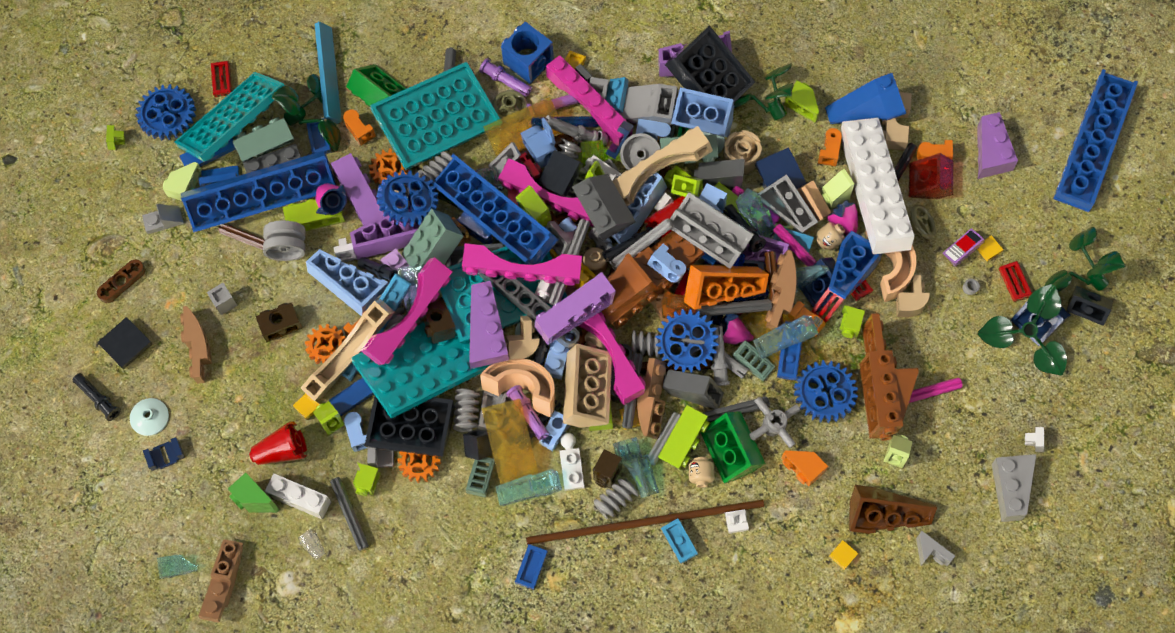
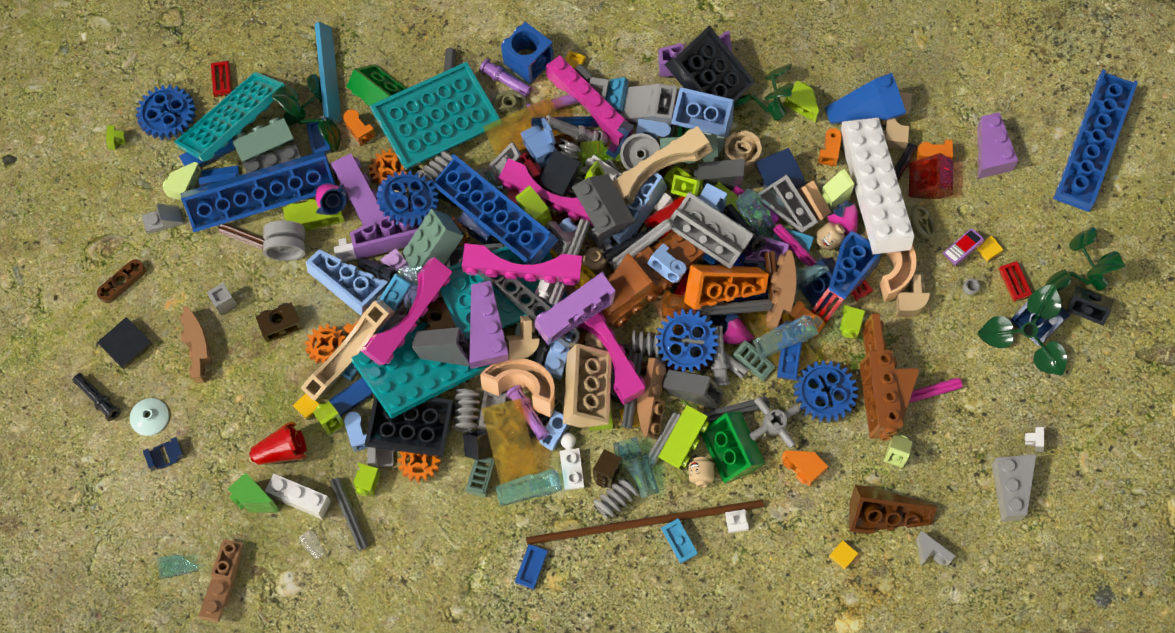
none -> dark grey slope [412,327,470,366]

